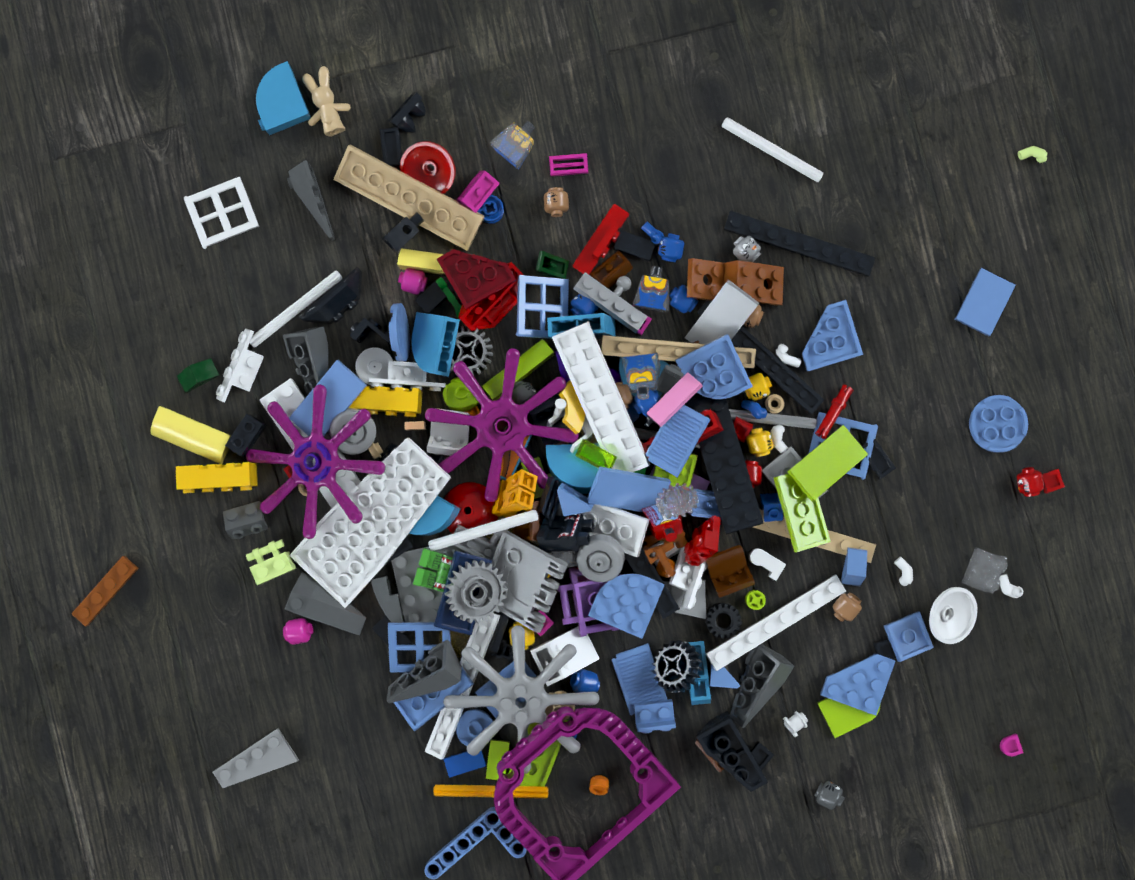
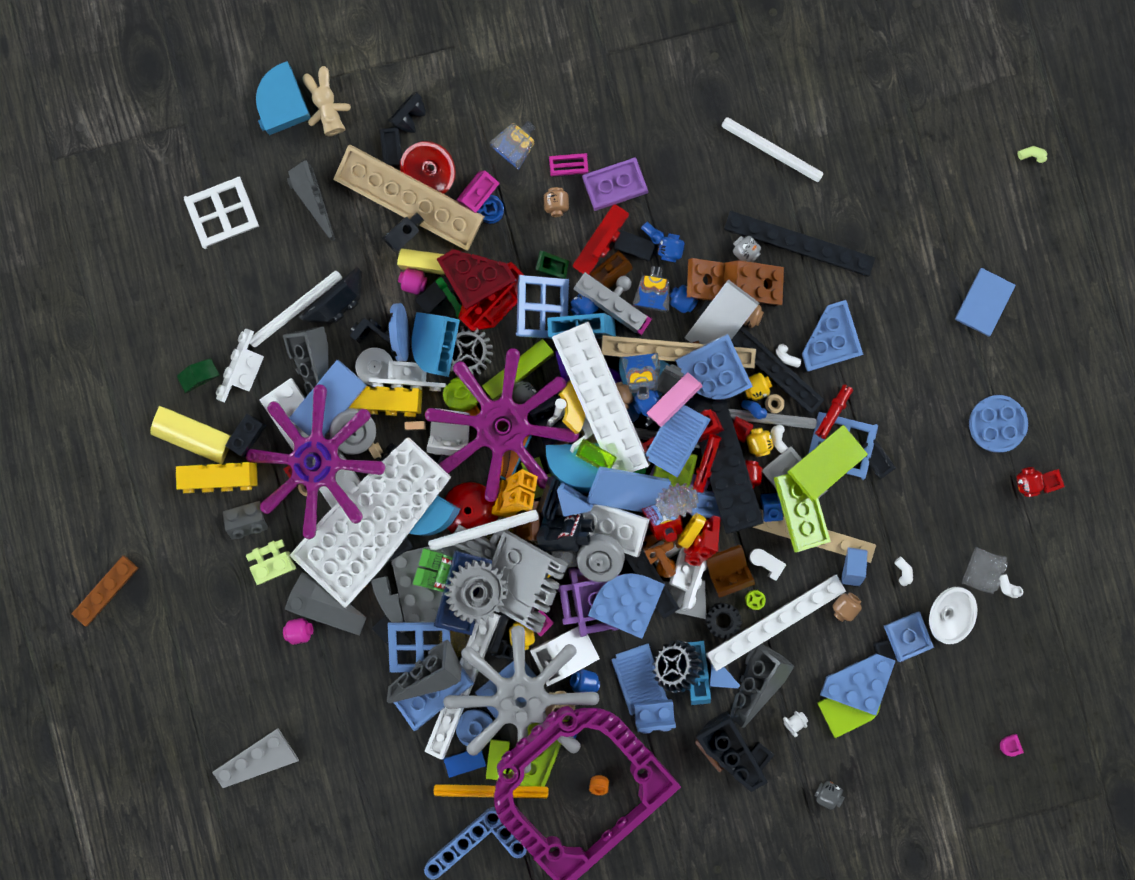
none -> medium lavender tile [582,157,648,211]
none -> yellow beam [677,513,706,549]
none -> red pin [692,434,721,493]

